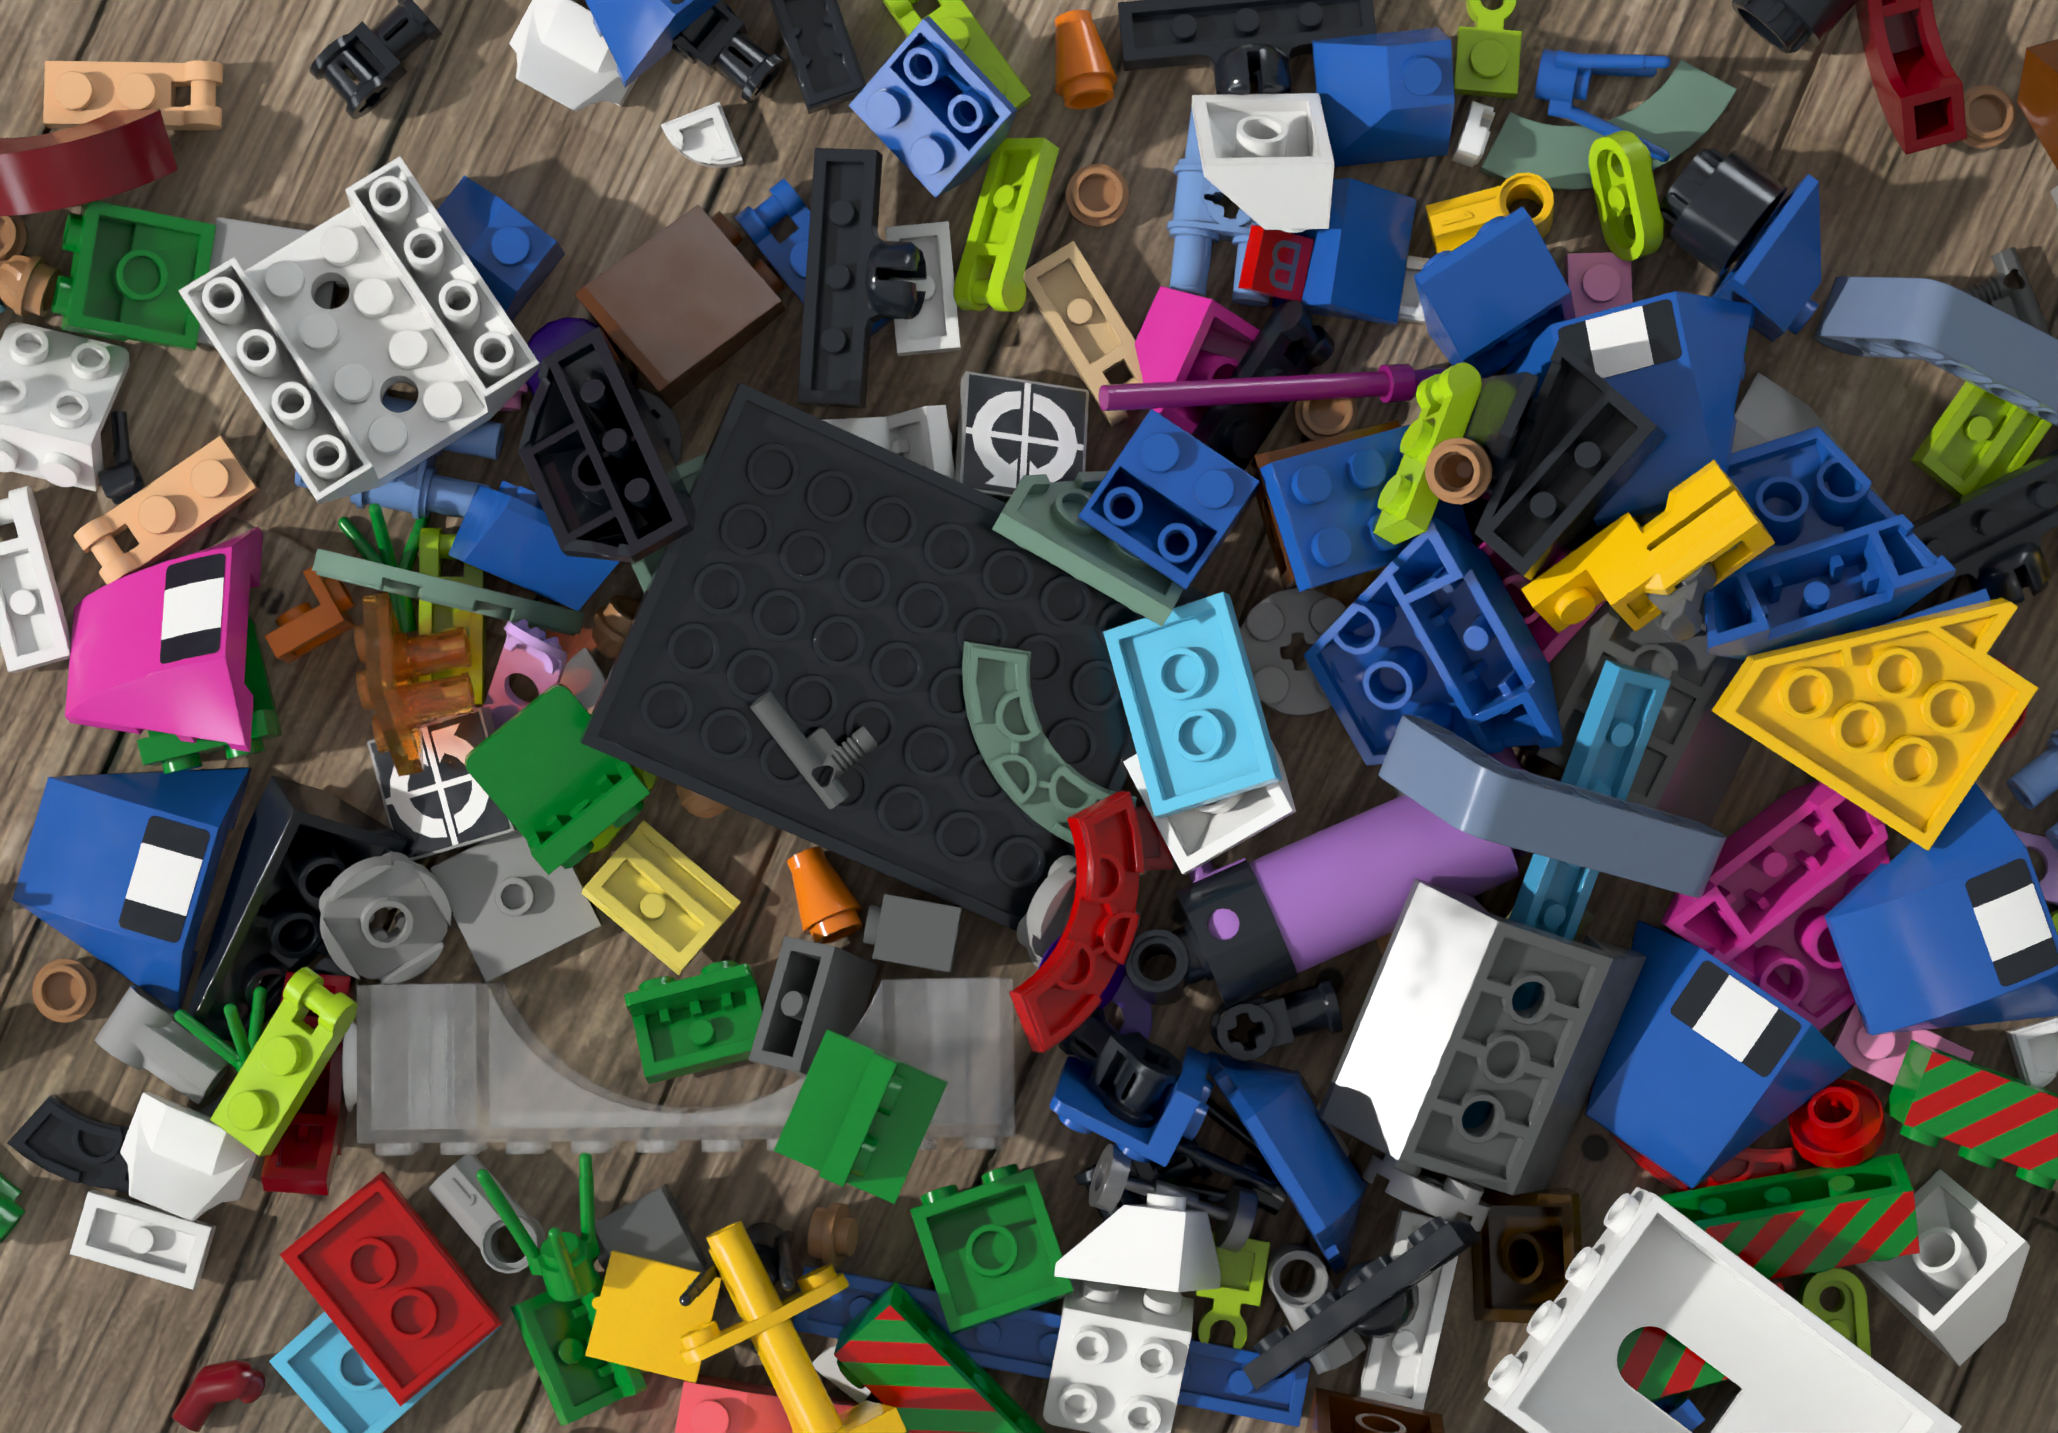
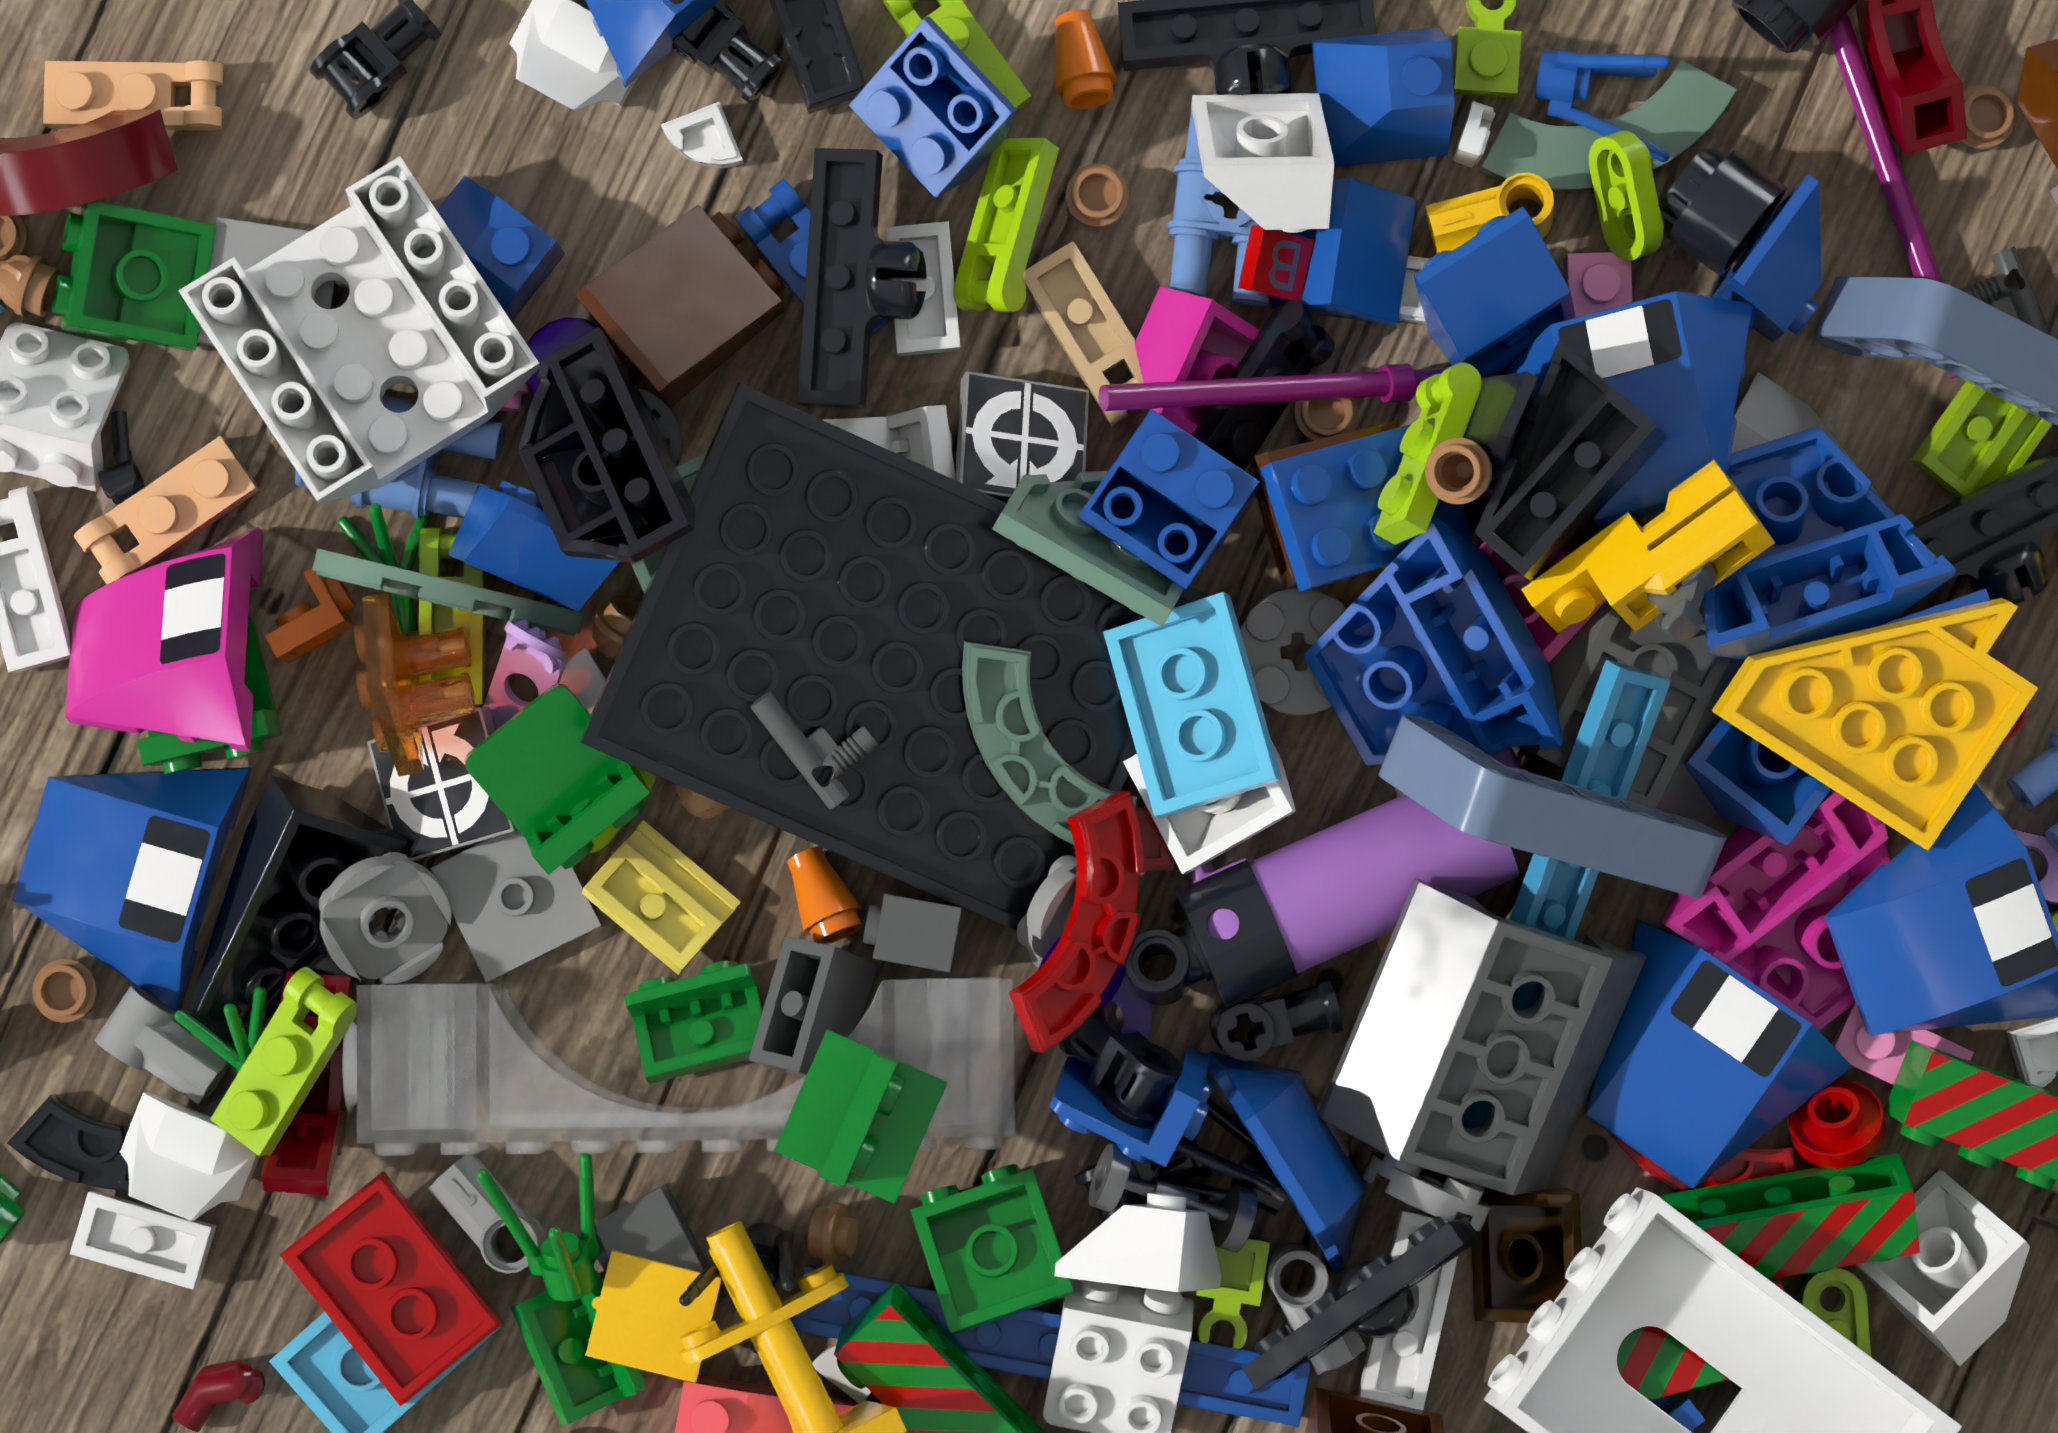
none -> blue slope [1685,718,1831,845]
none -> magenta bar [1828,14,1957,379]

